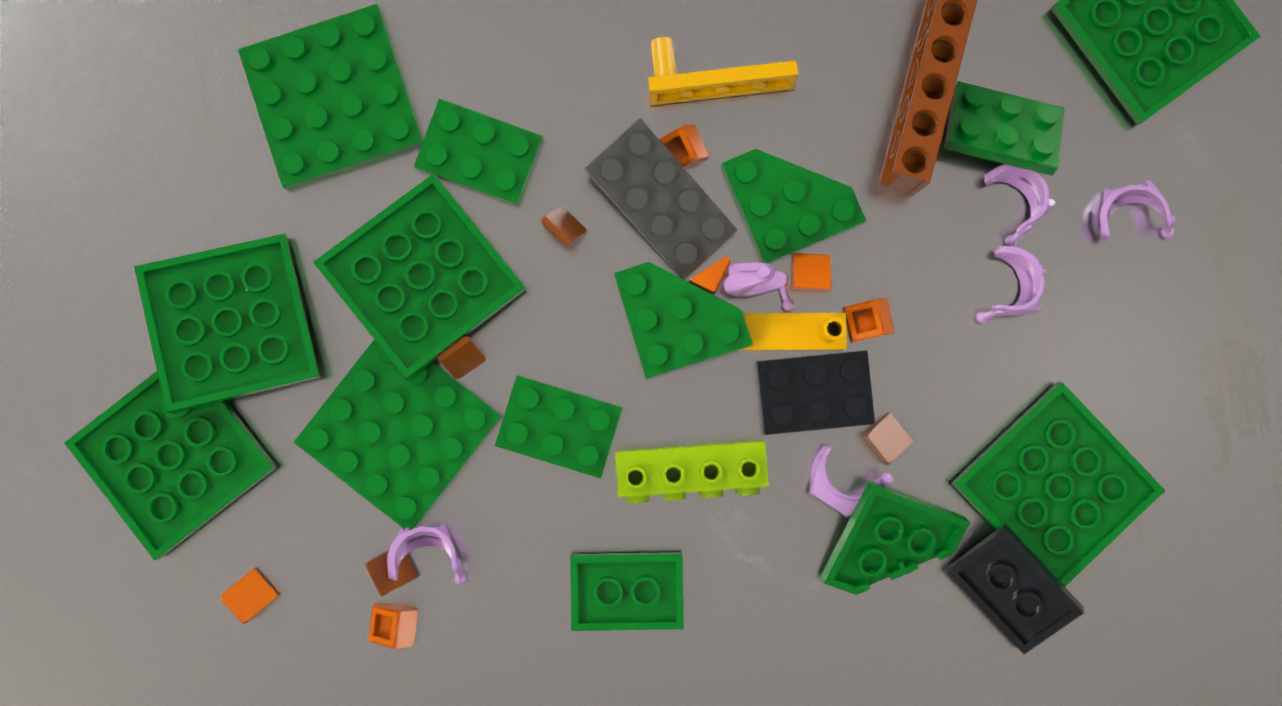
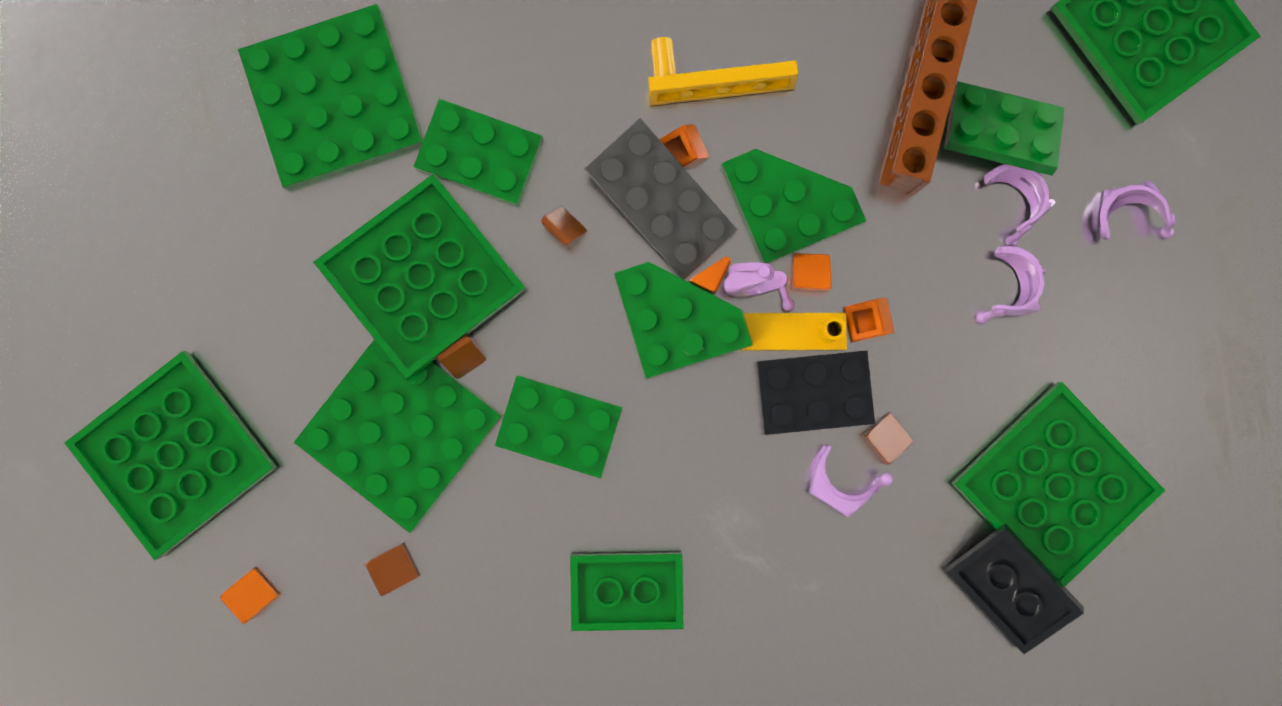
green plate [134,233,320,413] -> none
orange slope [368,604,418,649] -> none
lavender helmet [387,524,467,585] -> none
lime brick [615,440,769,503] -> none
green plate [820,480,970,595] -> none

